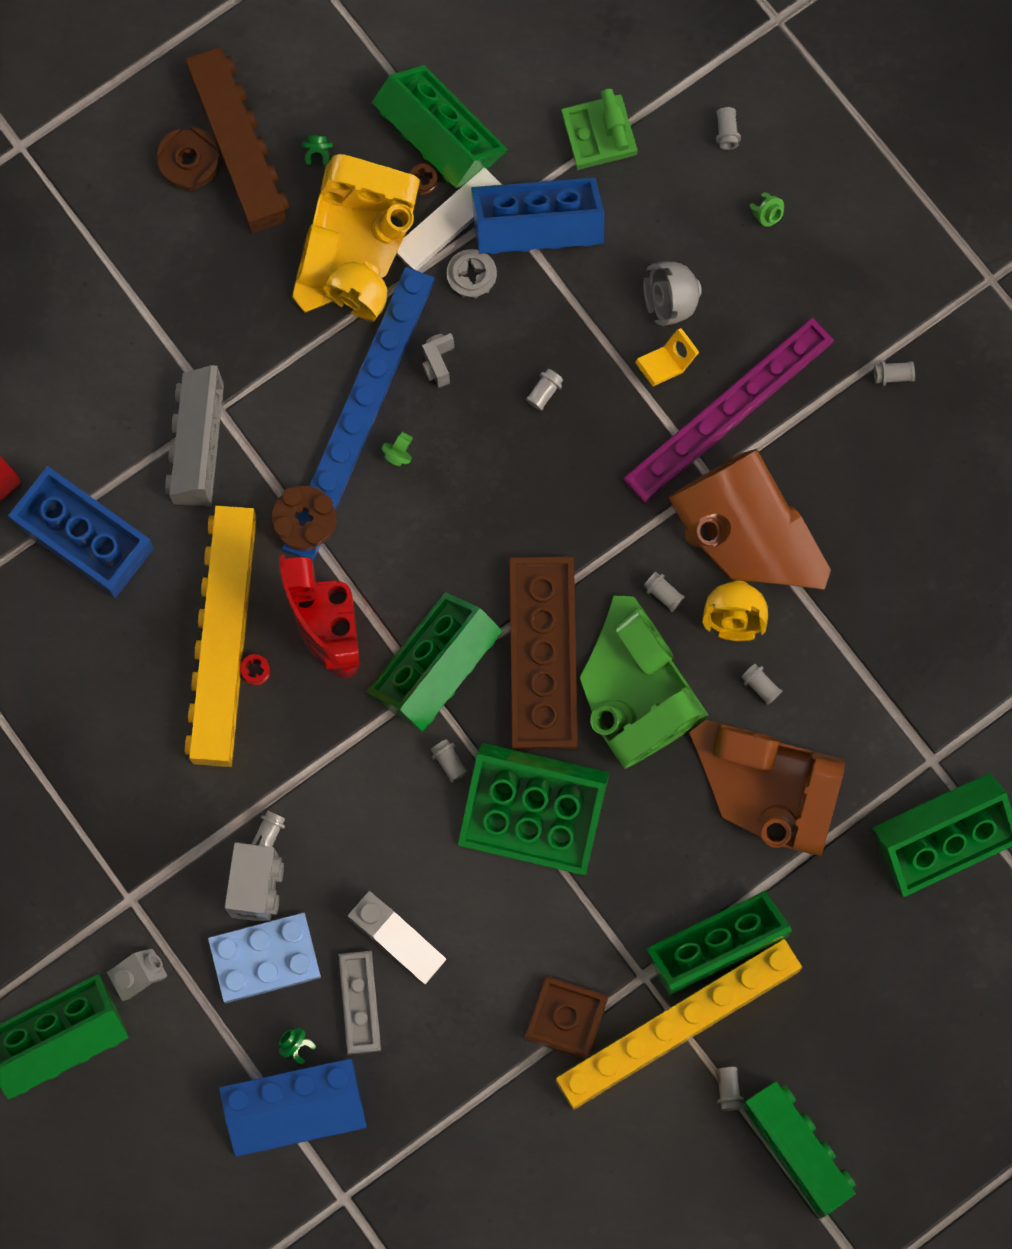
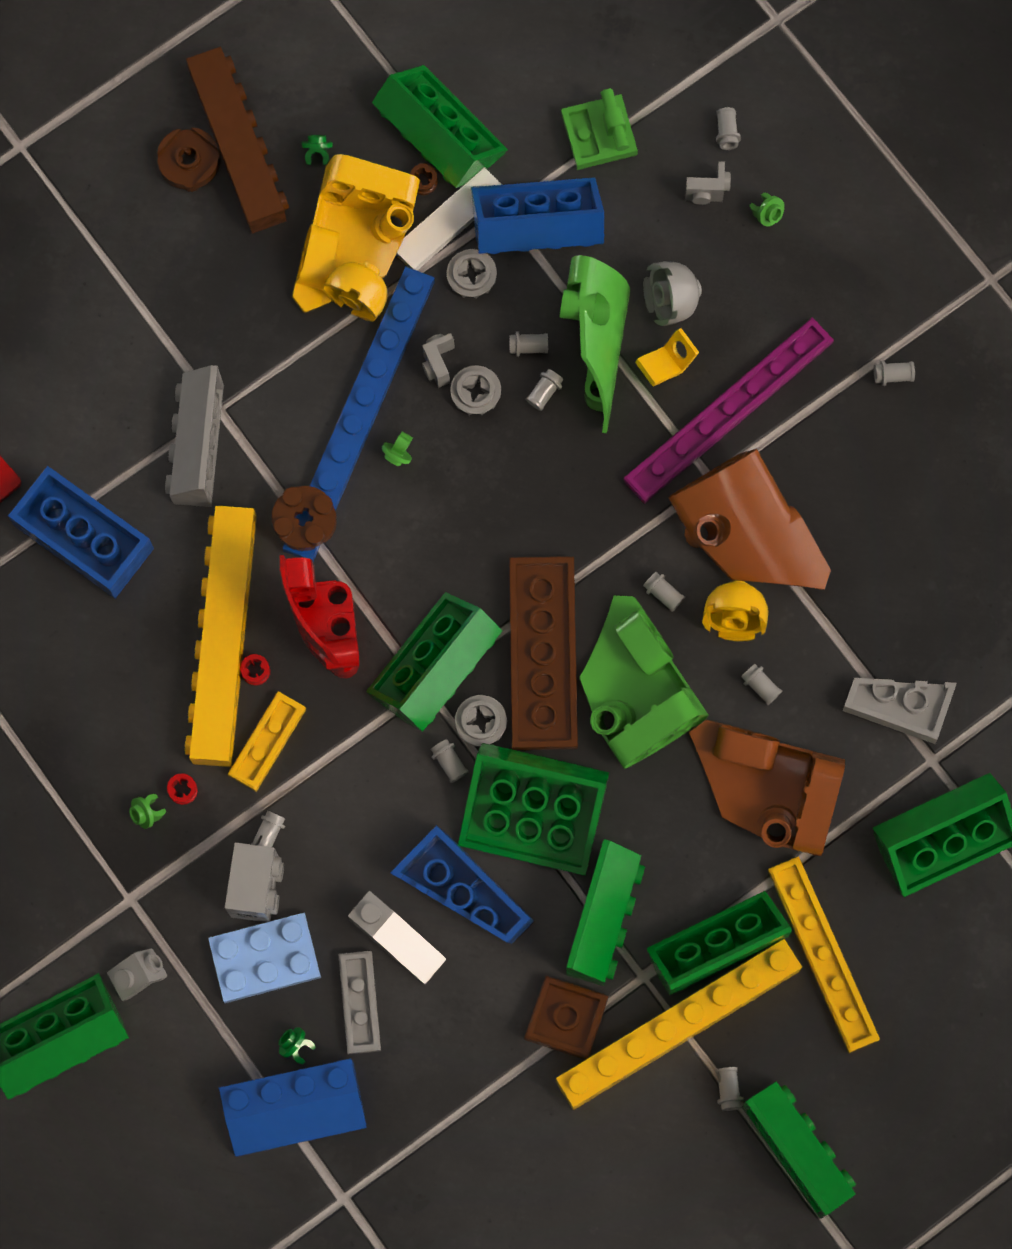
none -> bright green plate [129,794,166,829]
none -> red bush [167,773,198,805]
none -> yellow tile [228,691,306,792]
none -> blue wedge [390,825,534,944]
none -> light grey gear [450,365,501,415]
none -> light grey gear [455,695,507,747]
none -> light grey pin [509,331,548,357]
none -> bright green panel [560,255,630,433]
none -> green slope [566,839,645,986]
none -> light grey bracket [685,161,731,205]
none -> yellow tile [768,856,880,1053]
none -> light grey wing [842,678,957,744]

